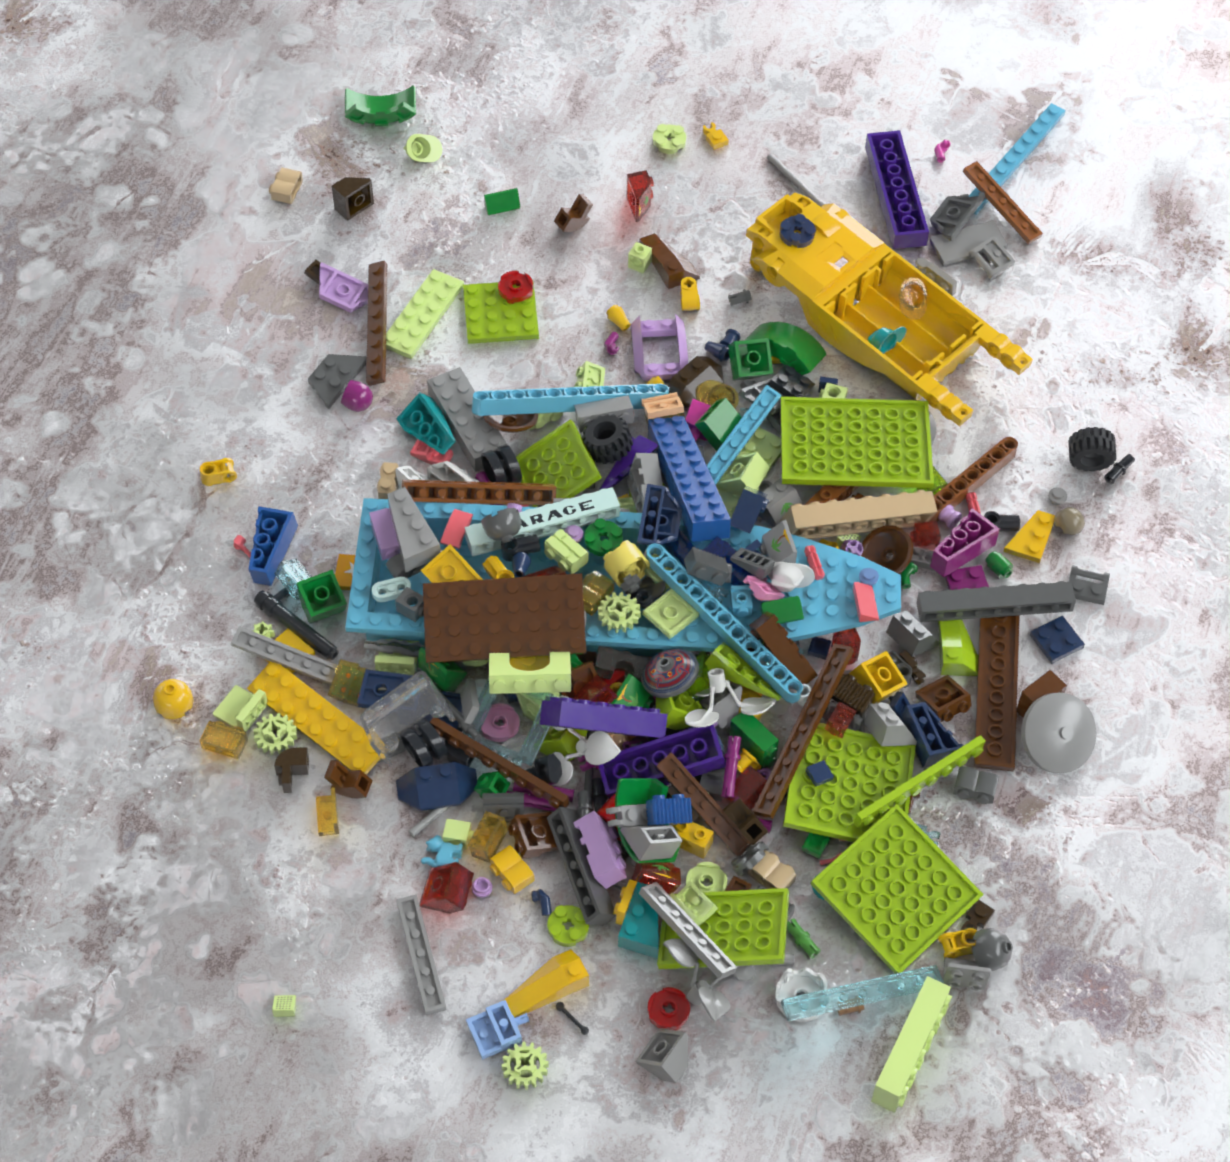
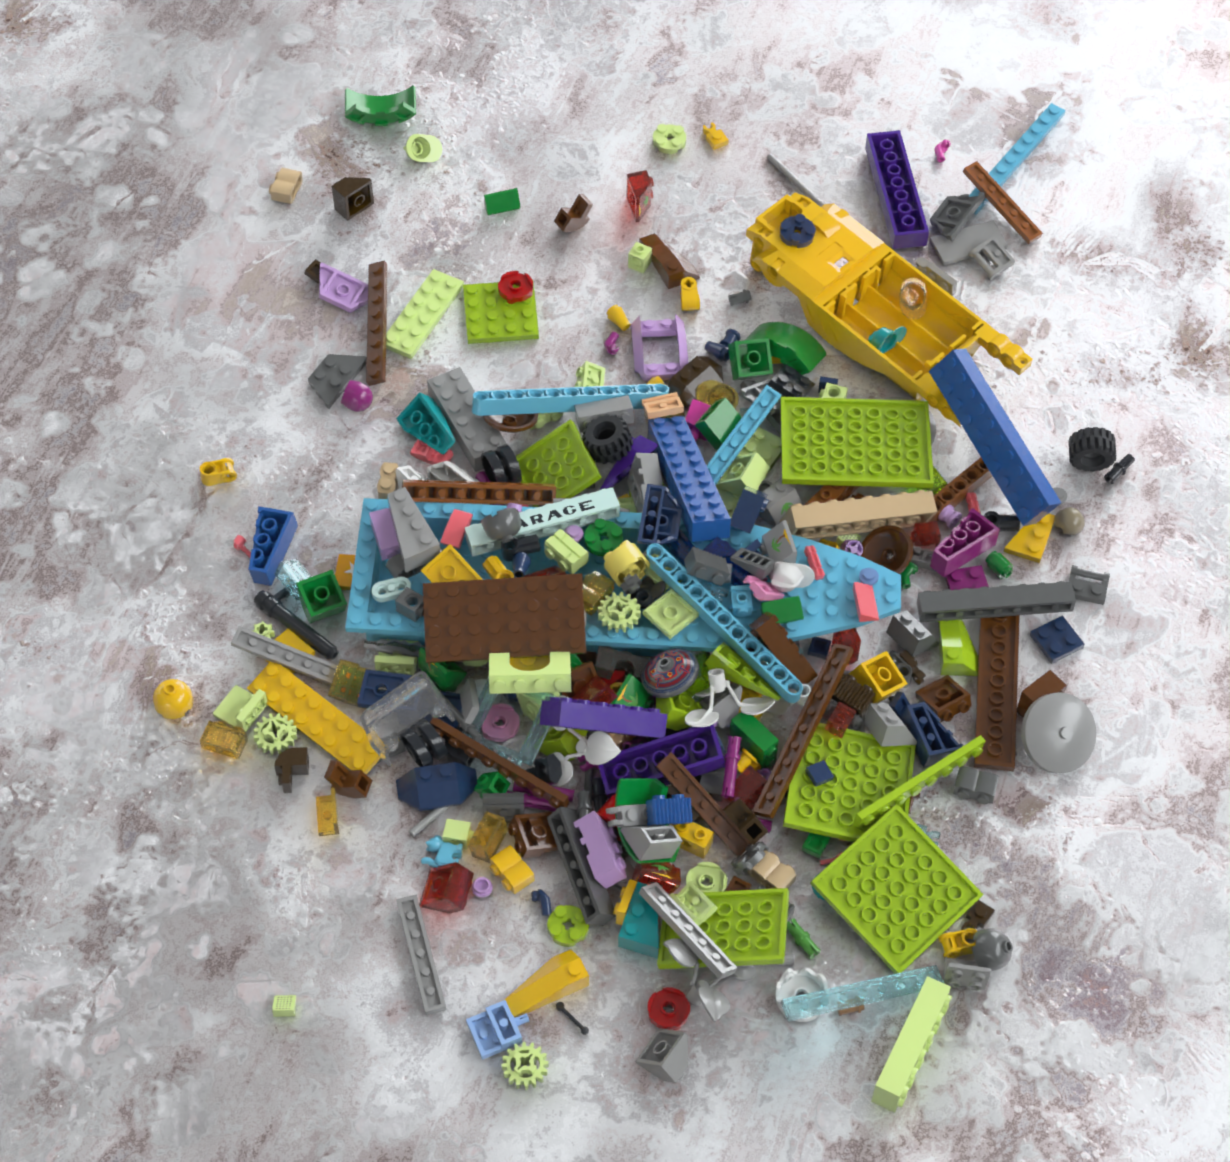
none -> blue brick [929,348,1061,526]

